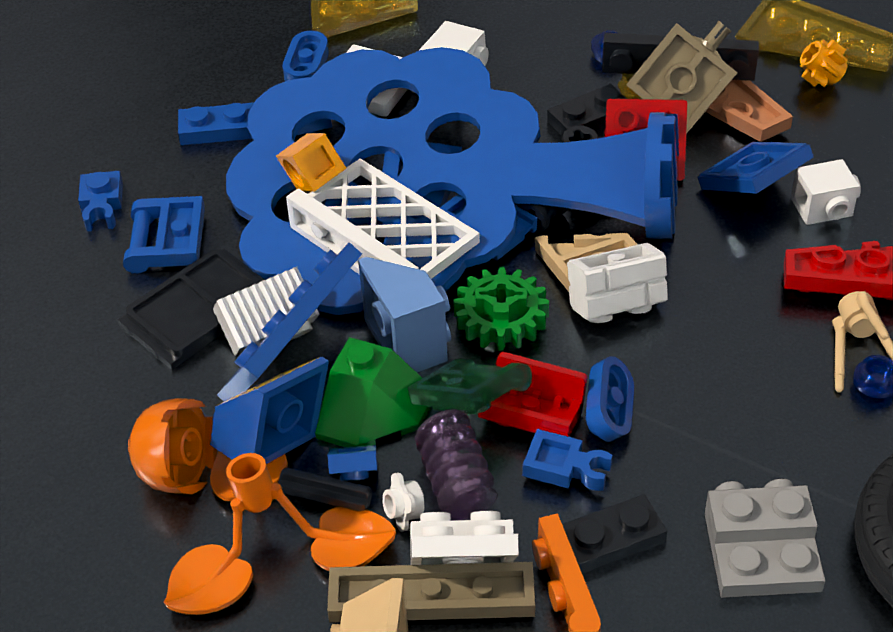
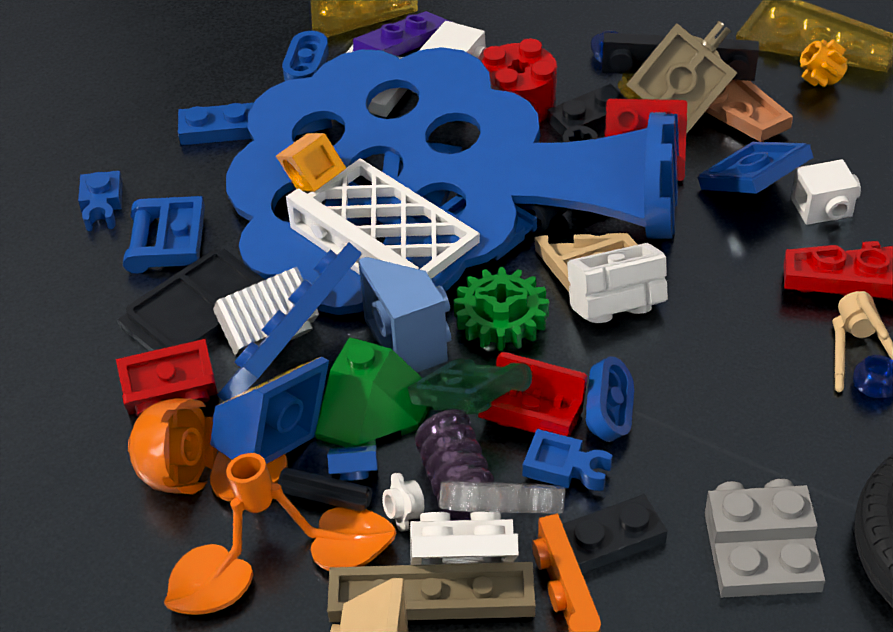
none -> red bracket [116,339,218,417]
none -> dark purple plate [353,11,452,56]
none -> clear beam [439,481,566,513]
none -> red brick [481,38,557,123]

